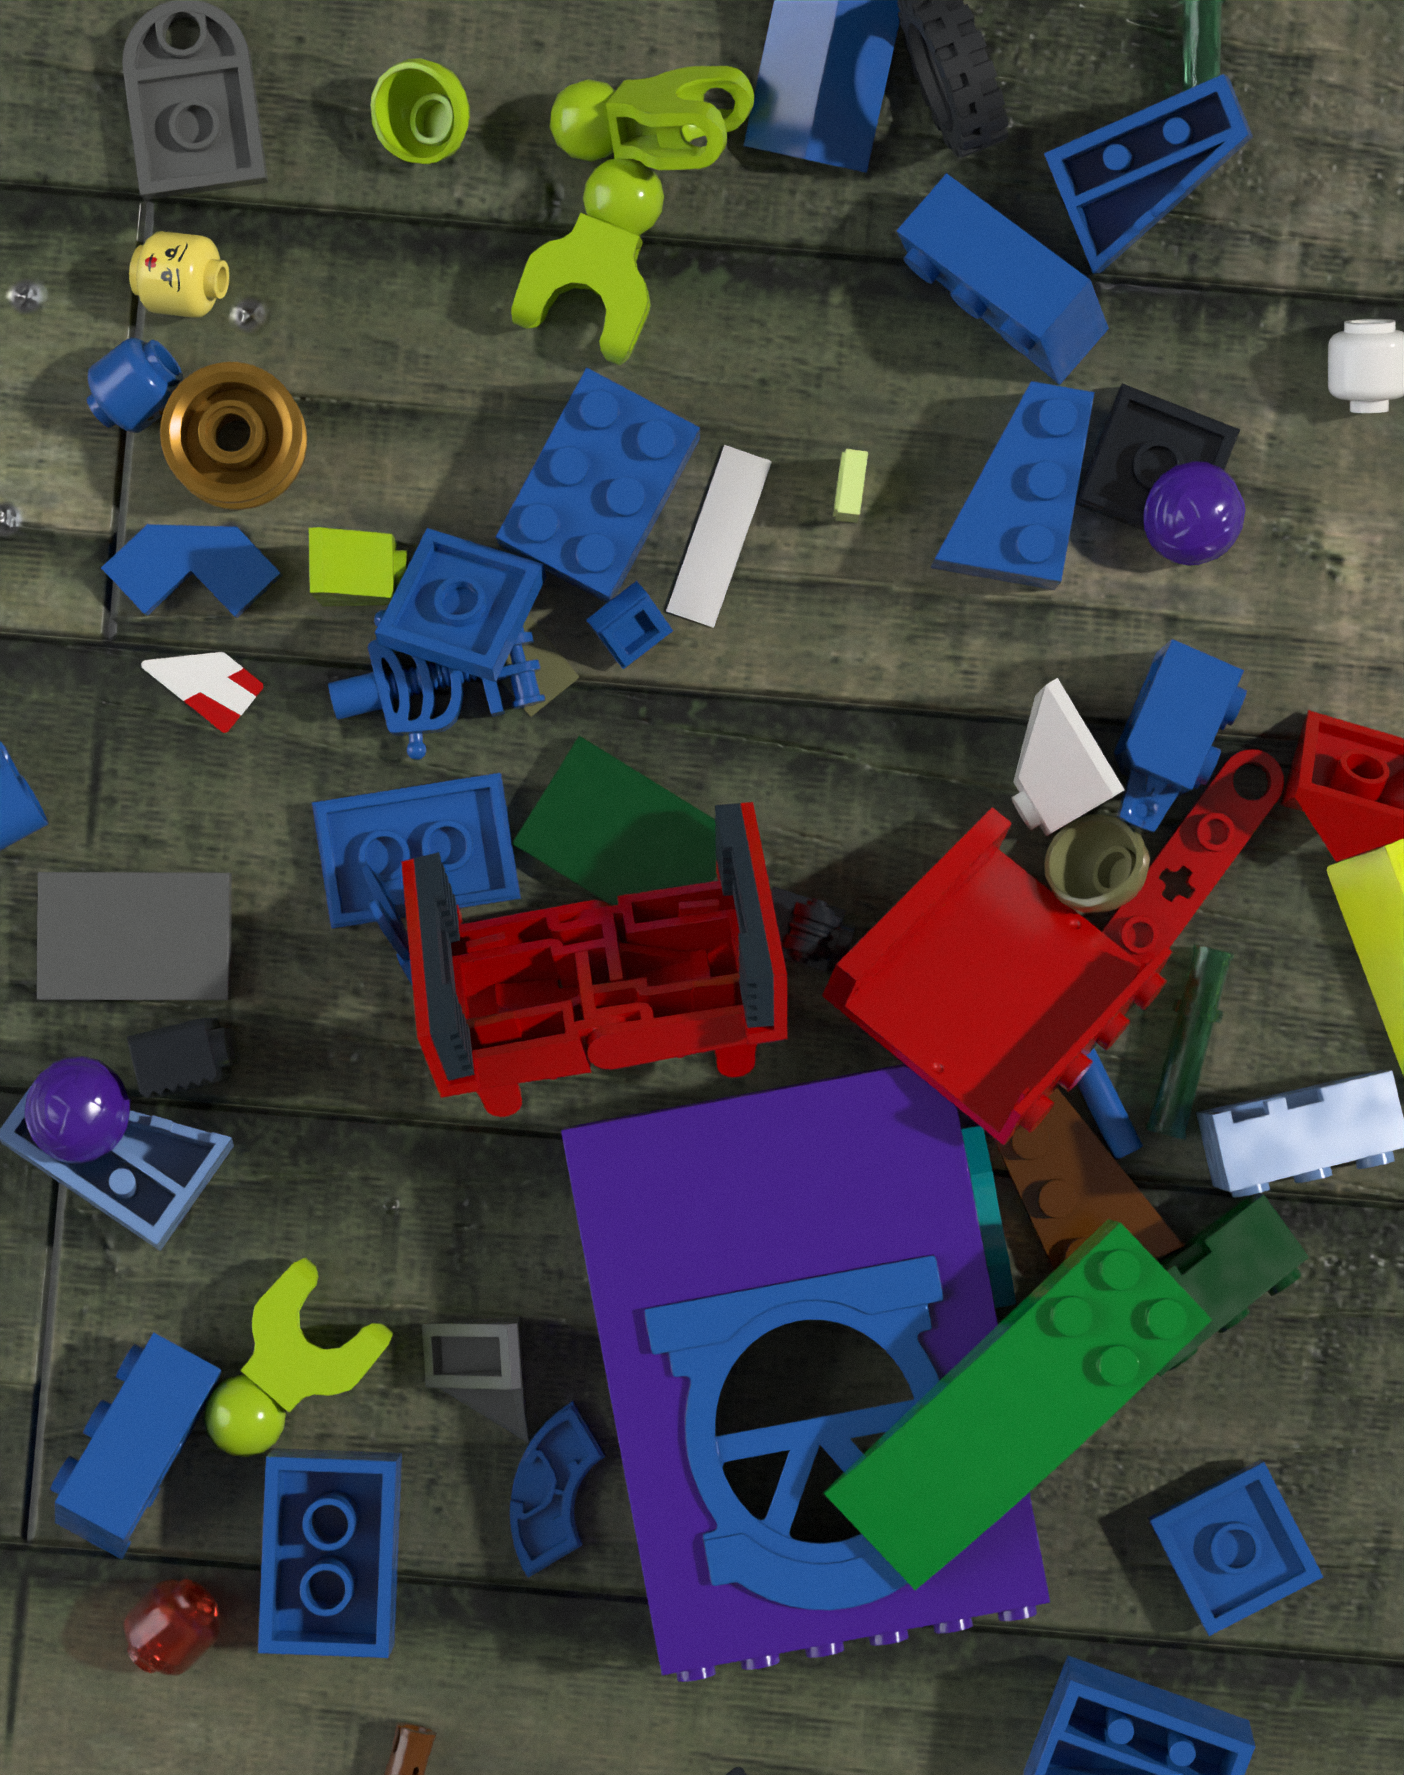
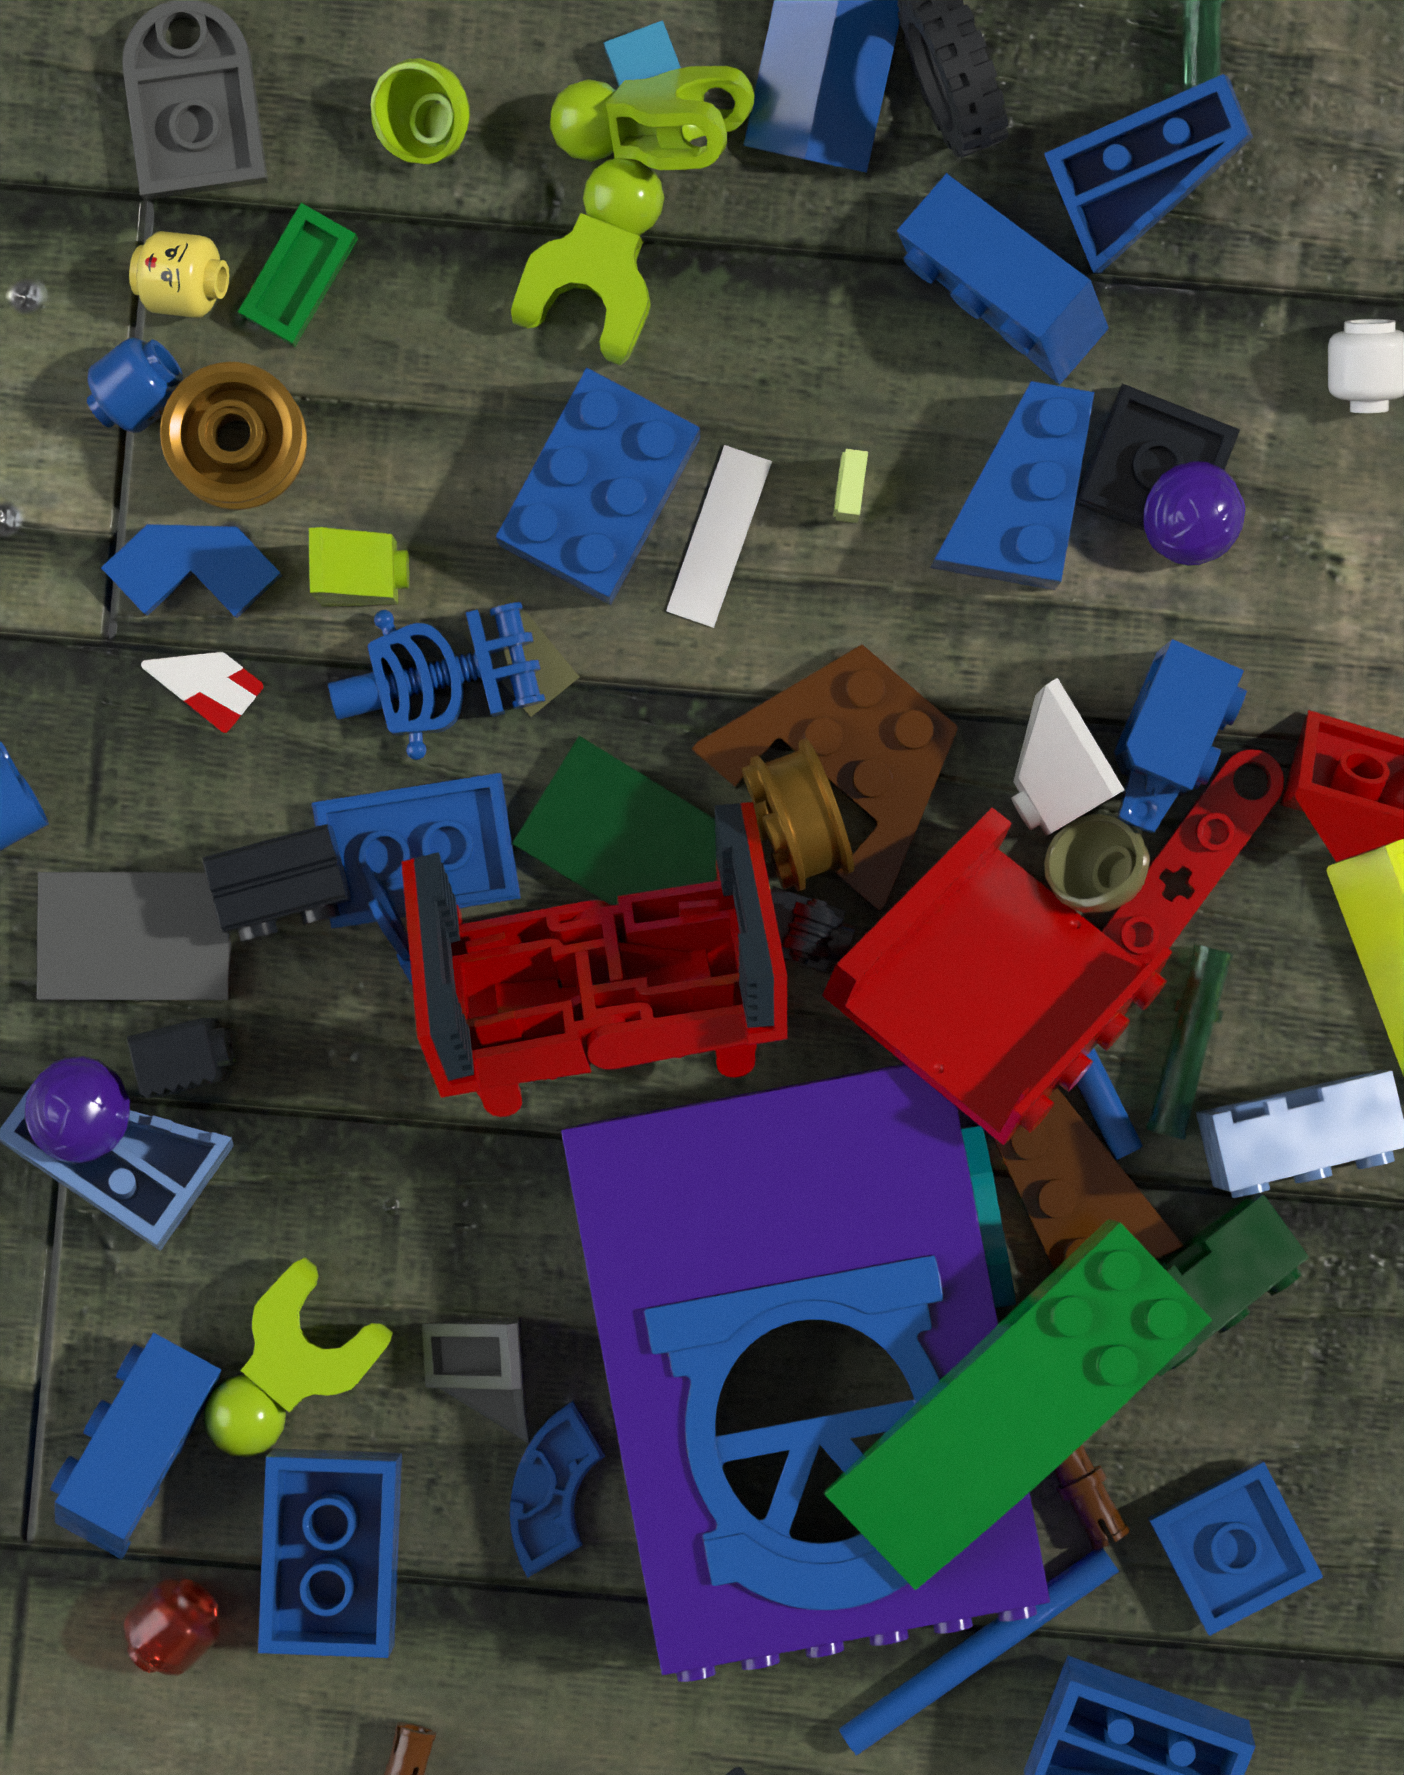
blue plate [375,528,546,682] -> none
blue tile [586,581,673,669] -> none
none -> black brick [202,824,352,942]
none -> green tile [238,203,358,347]
none -> dark azure tile [604,20,681,86]
none -> reddish brown wing [692,644,958,912]
none -> pearl gold wheel [742,738,854,891]
none -> blue piece [839,1548,1119,1756]
none -> reddish brown pin [1054,1444,1130,1550]

